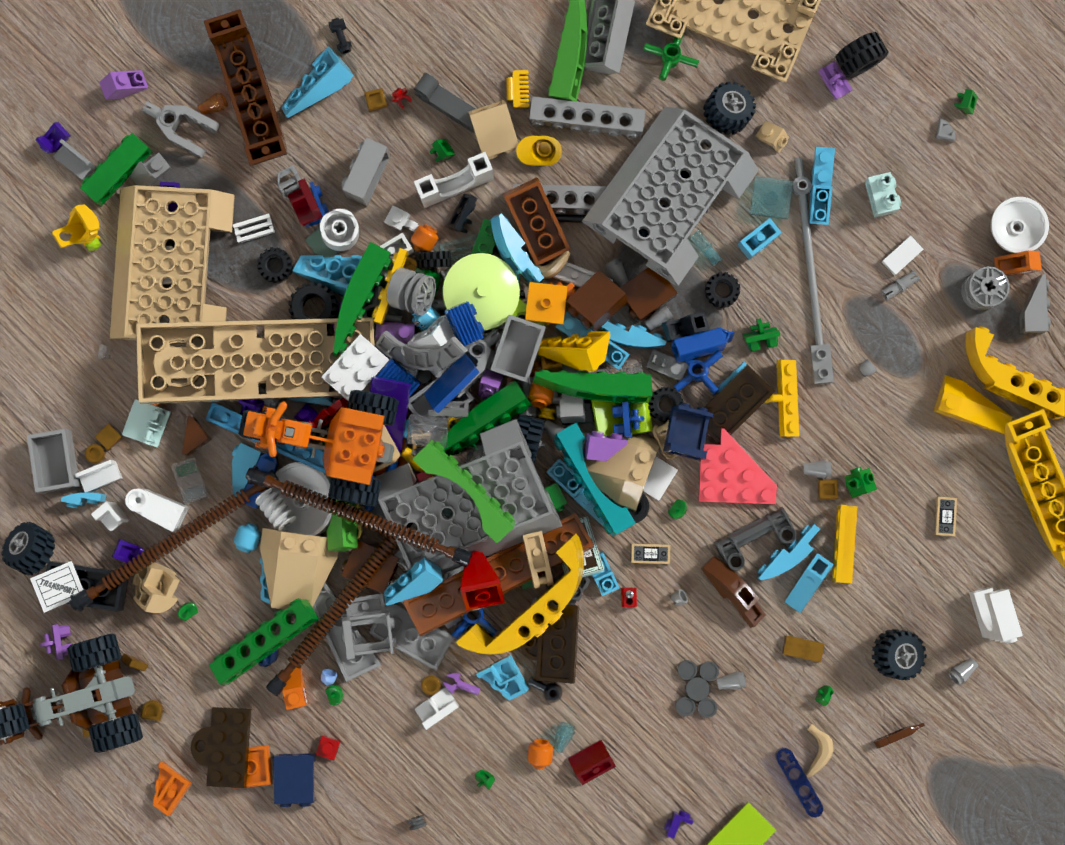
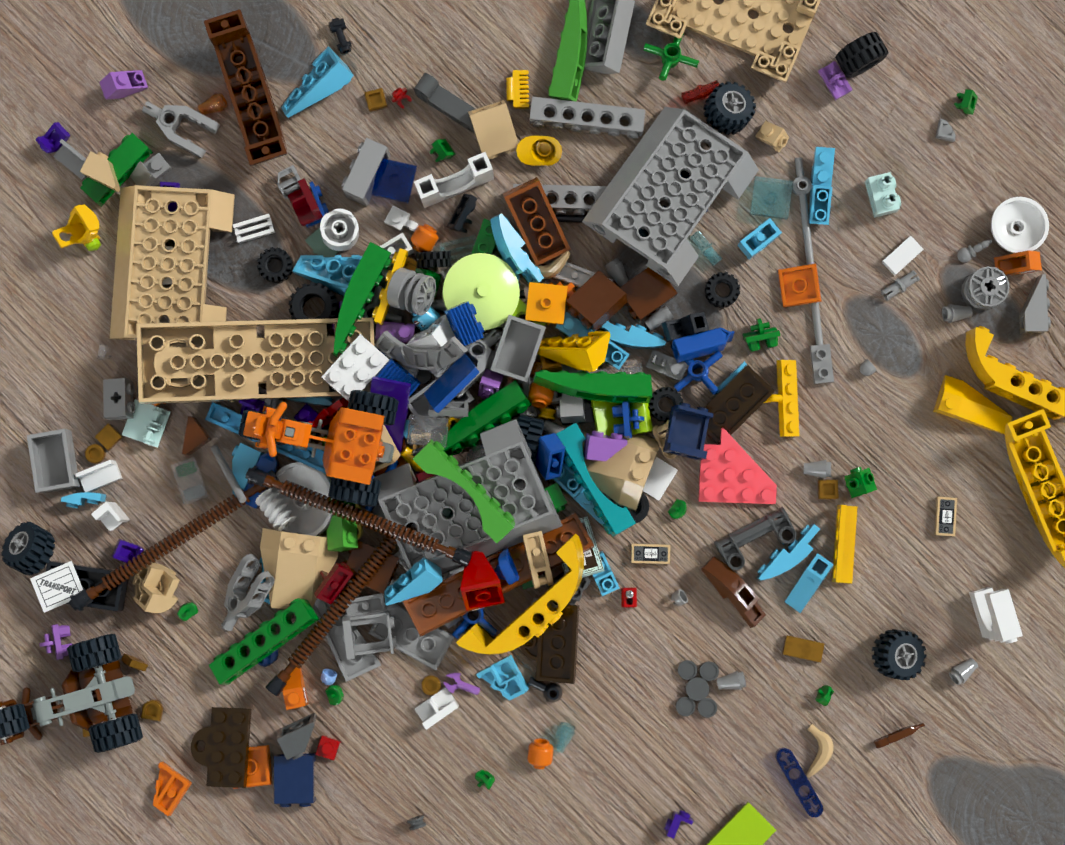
white piece [125,489,190,532] -> none
medium azure head [233,523,262,553] -> none
dark red panel [568,740,616,785] -> none
none -> tan slope [80,151,120,193]
none -> light grey brick [103,378,135,420]
none -> light grey bar [211,445,247,503]
none -> light grey piece [221,554,275,631]
none -> dark grey slope [277,713,317,760]
none -> dark red panel [314,562,354,604]
none -> clear blue plate [371,158,417,204]
none -> blue piece [494,548,519,585]
none -> blue brick [535,433,566,480]
none -> clear red pin [681,80,719,104]
none -> orange plate [778,263,822,308]
none -> light grey cone [942,304,972,323]
none -> light grey bar [957,240,992,263]

